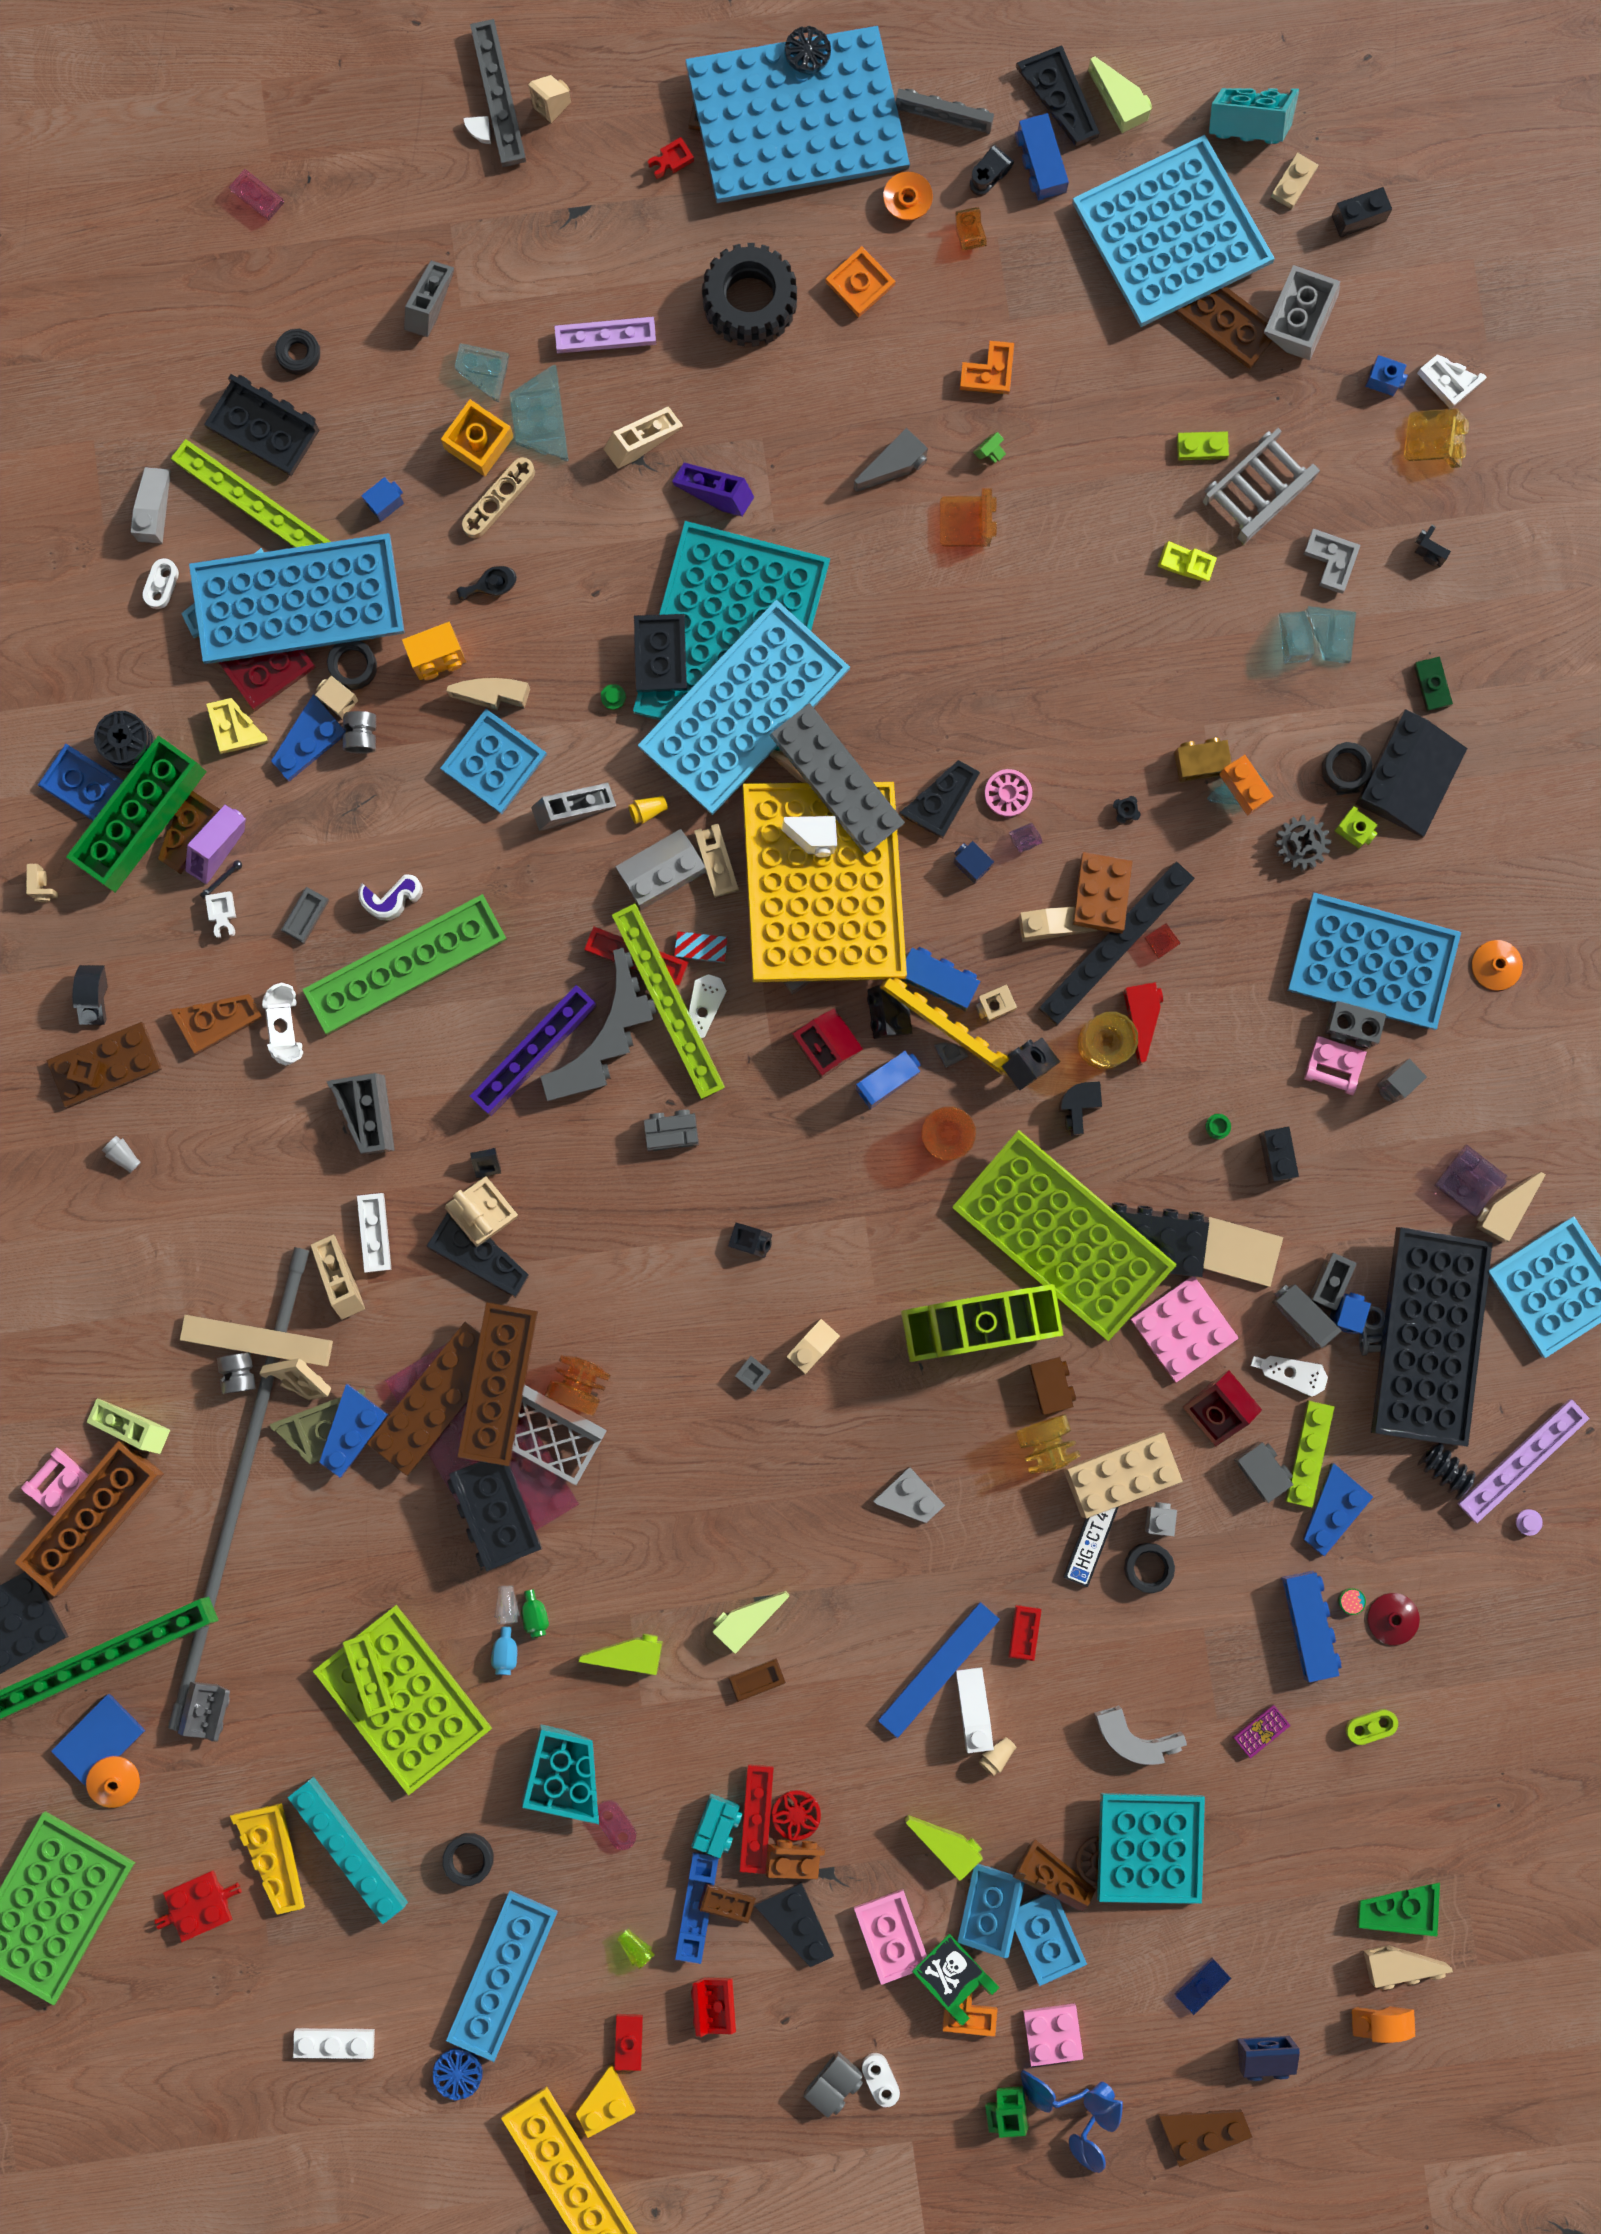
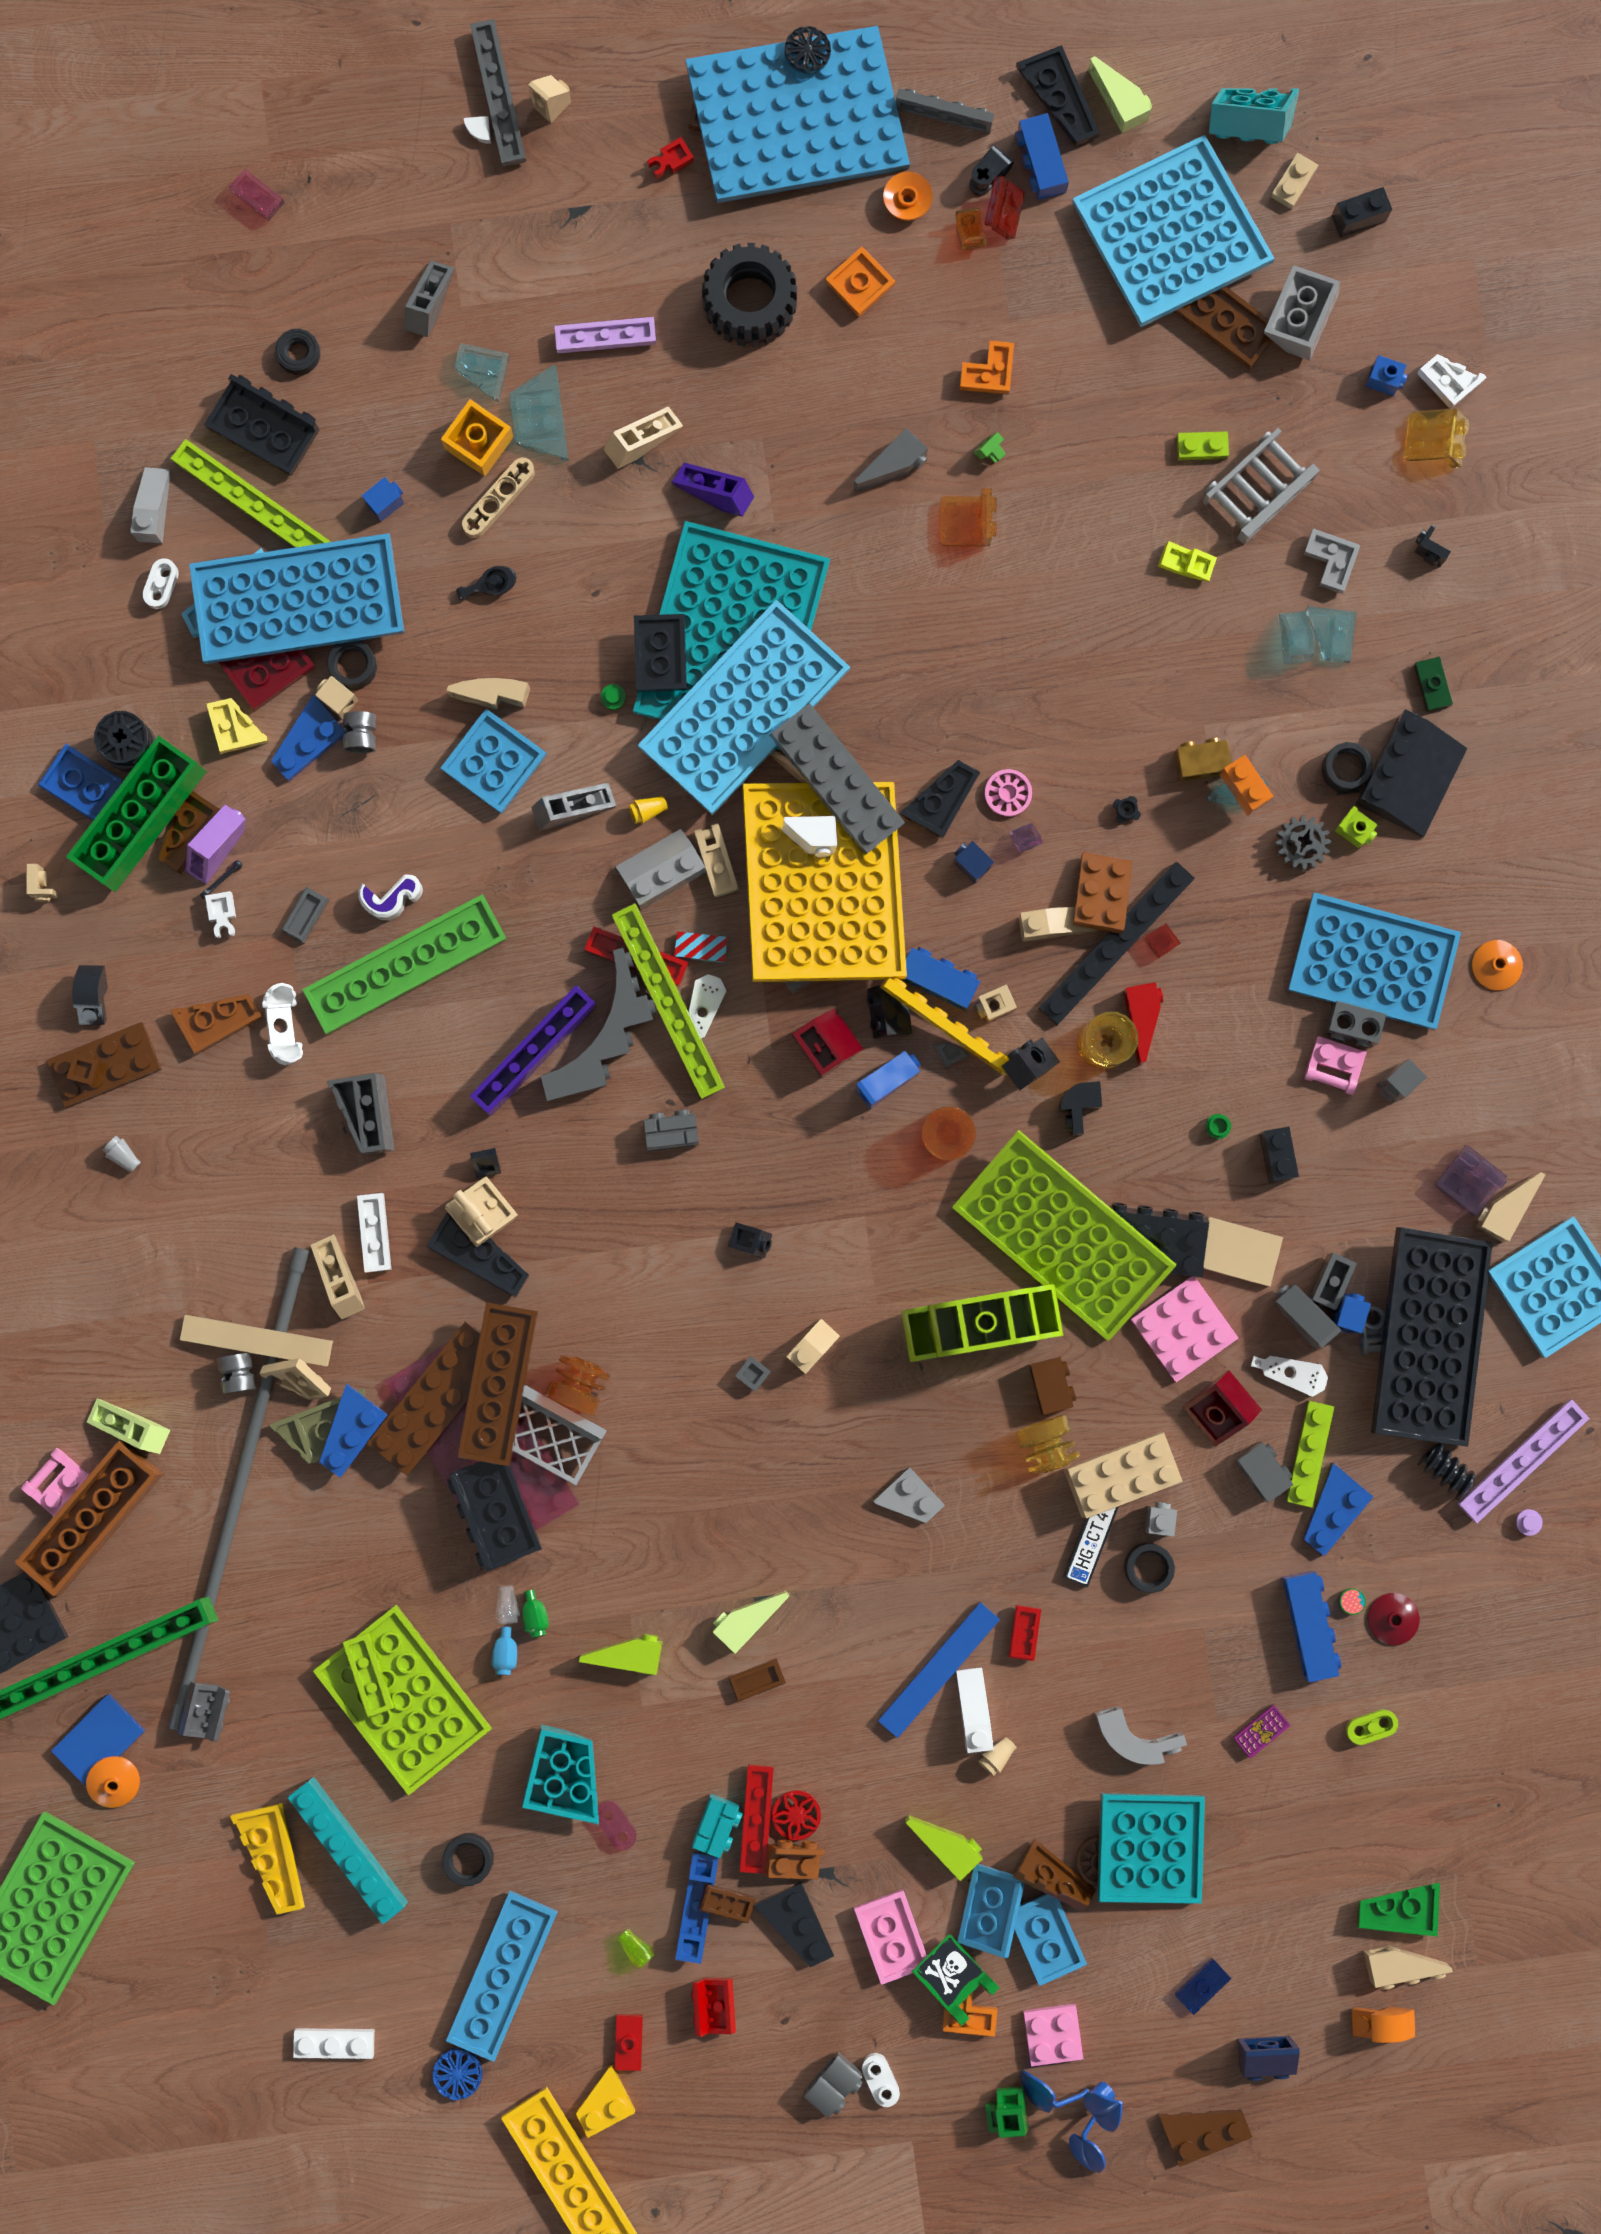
red plate [155,1870,242,1942] -> none
light orange brick [402,621,466,680] -> none
none -> clear red plate [984,176,1025,240]

